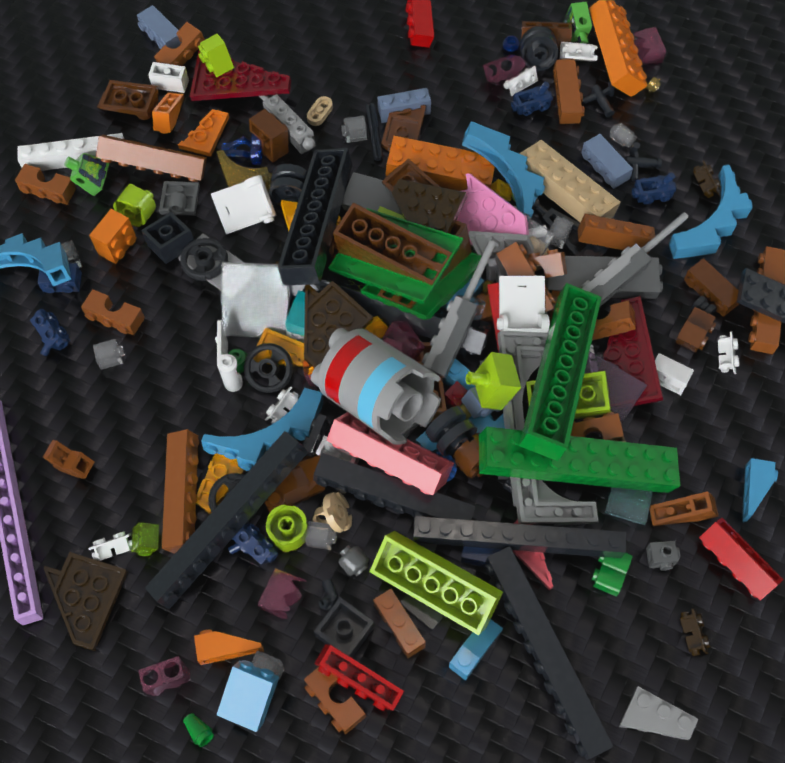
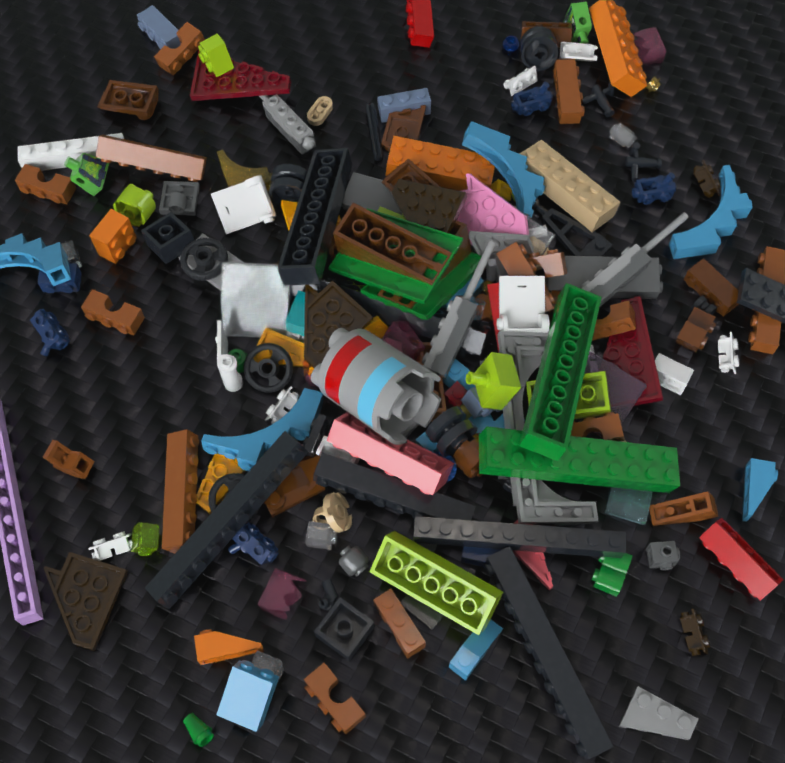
clear brick [93,339,125,370] -> none
clear pink piece [138,656,190,696] -> none
white brick [148,62,189,93] -> none
orange slope [152,92,184,134] -> none
orange wing [178,109,229,157] -> none
clear blue piece [221,133,262,165] -> none
reddish brown brick [249,109,289,162] -> none
lime brick [266,505,309,552] -> none
red brick [314,644,404,711] -> none
clear brick [341,116,367,143] -> none
clear pink piece [483,54,525,83] -> none
clear brick [546,216,573,249] -> none
dark orange brick [578,214,655,254] -> none
sand blue brick [581,134,633,189] -> none

